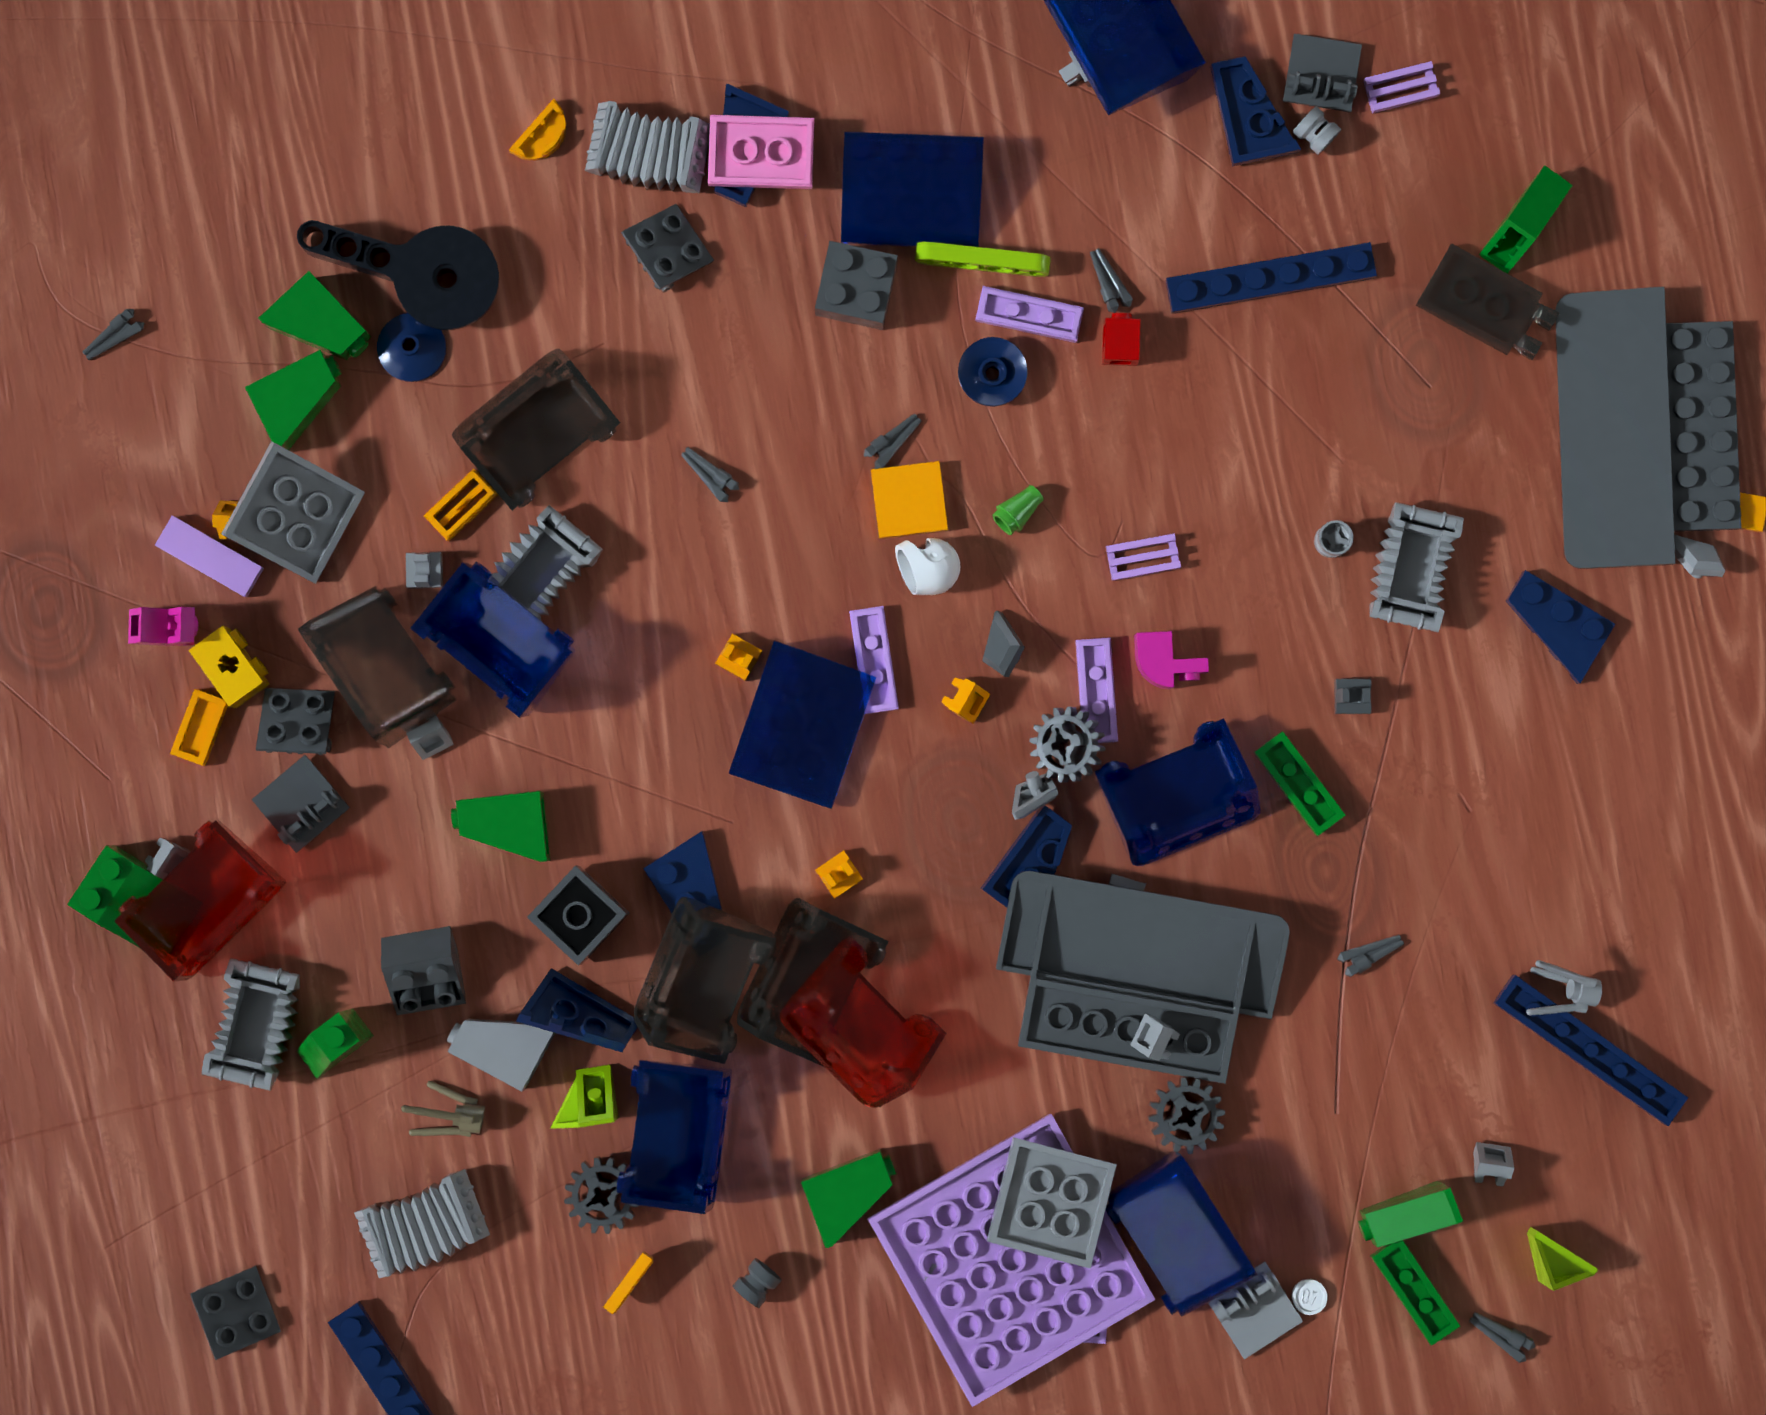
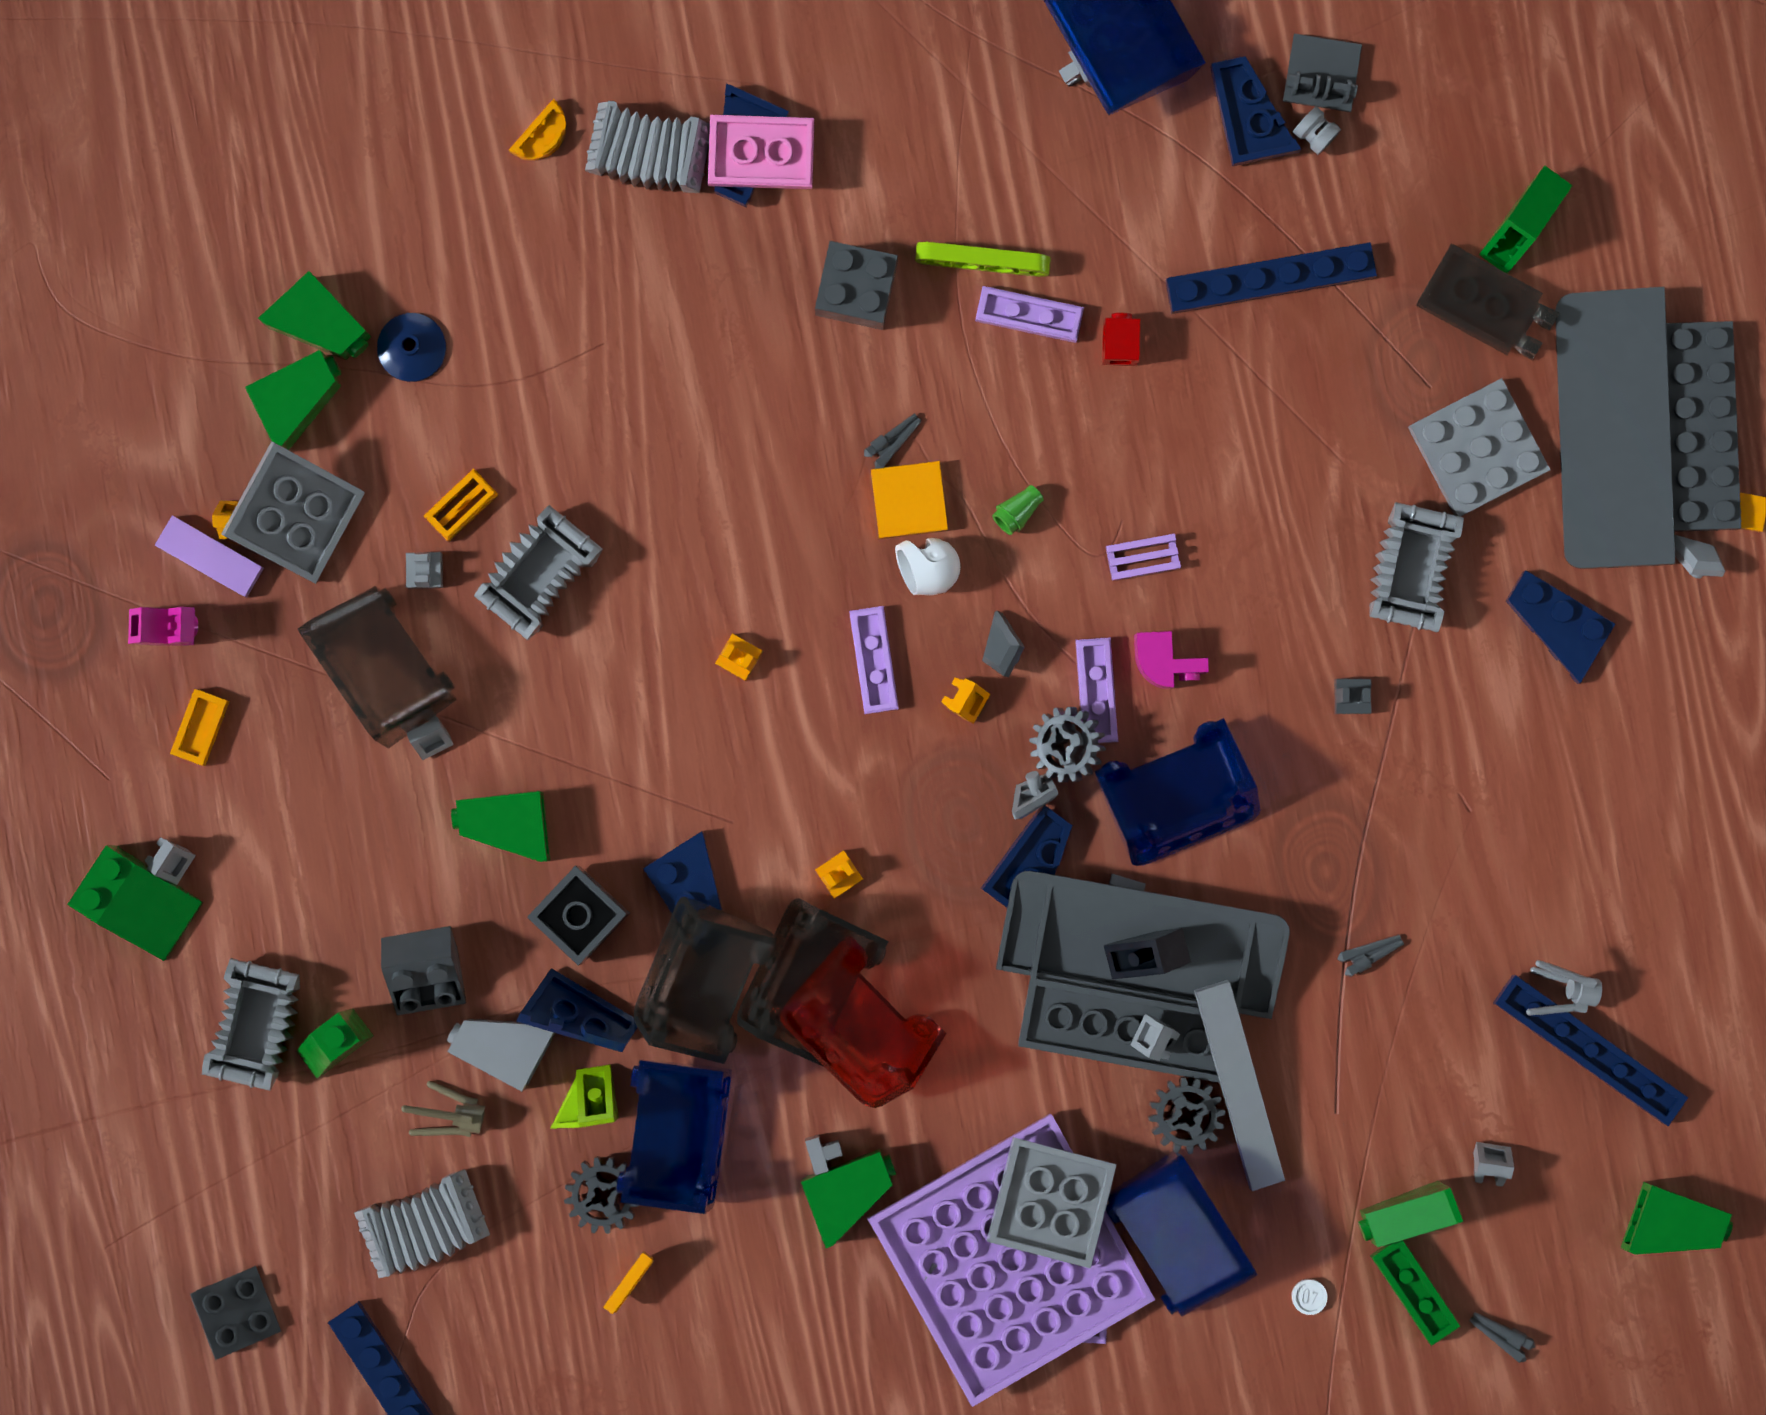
dark grey piece [82,309,145,360] -> none
clear red windscreen [115,820,287,981] -> none
yellow brick [188,626,270,708] -> none
dark grey hinge [252,755,350,853] -> none
dark grey hinge [256,688,335,755] -> none
black beam [297,220,499,330] -> none
clear blue windscreen [410,561,575,718] -> none
clear smoke windscreen [452,349,620,511] -> none
dark grey hinge [621,204,714,293] -> none
dark grey piece [681,447,739,502] -> none
clear blue slope [728,641,877,809] -> none
dark grey wheel [733,1258,782,1308] -> none
clear blue slope [841,132,984,247] -> none
dark blue dish [958,337,1028,407] -> none
dark grey piece [1090,248,1133,313] -> none
light grey hinge [1206,1261,1303,1359] -> none
green plate [1253,731,1346,836] -> none
light grey wheel [1314,520,1353,558] -> none
lavender tile [1363,61,1440,114] -> none
lime slope [1527,1227,1598,1291] -> none
none -> light grey tile [805,1134,843,1175]
none -> black slope [1104,928,1191,979]
none -> light grey tile [1194,980,1285,1191]
none -> light grey plate [1408,378,1550,517]
none -> green slope [1620,1182,1733,1255]

